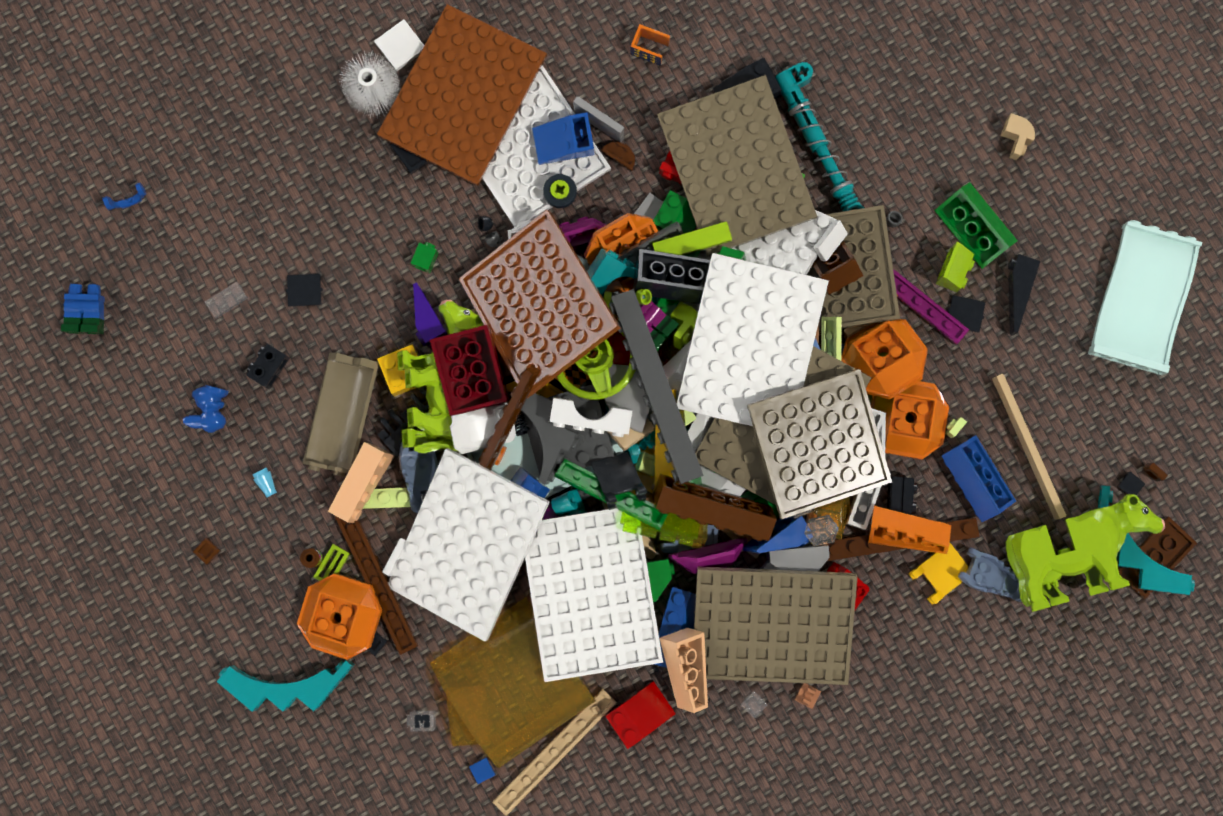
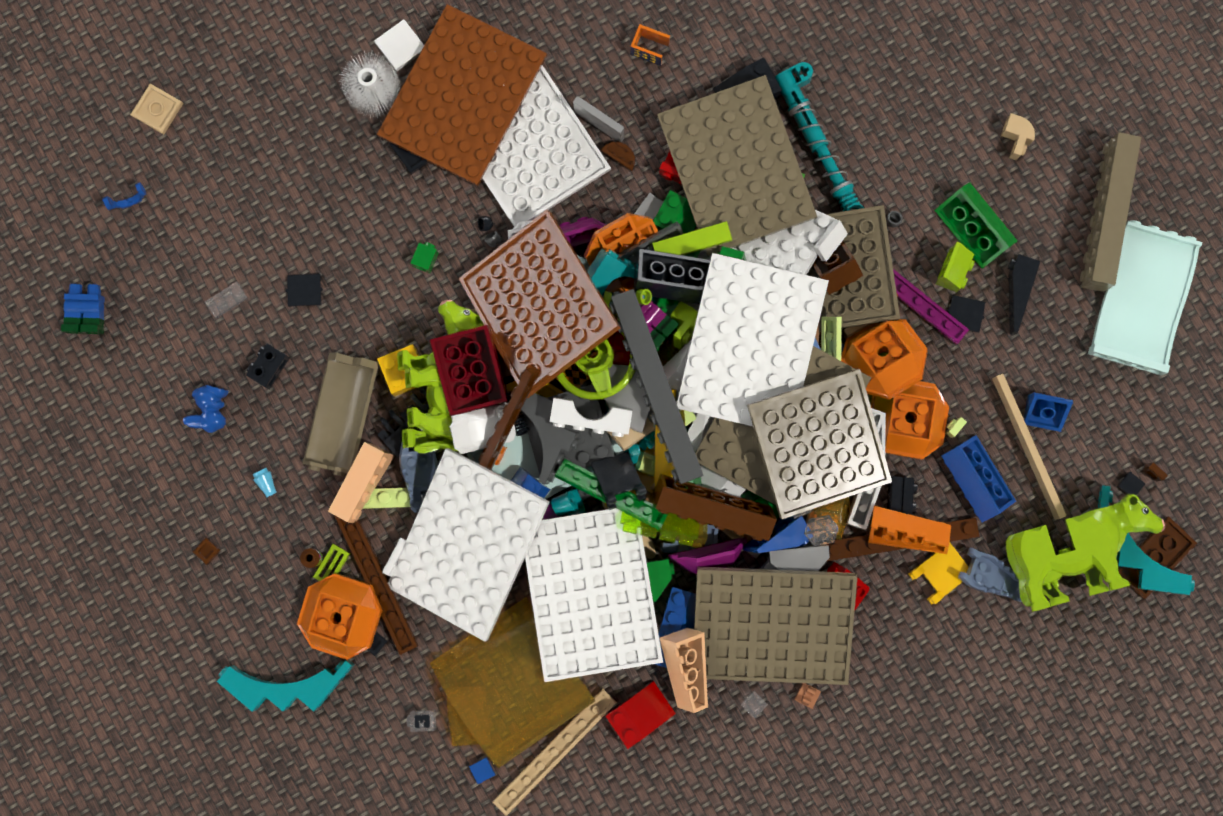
dark purple slope [413,282,448,349] -> none
blue slope [532,112,595,165] -> none
black wheel [543,174,577,208] -> none
none -> tan tile [131,84,184,135]
none -> blue slope [1023,392,1073,432]
none -> dark tan brick [1080,132,1141,292]

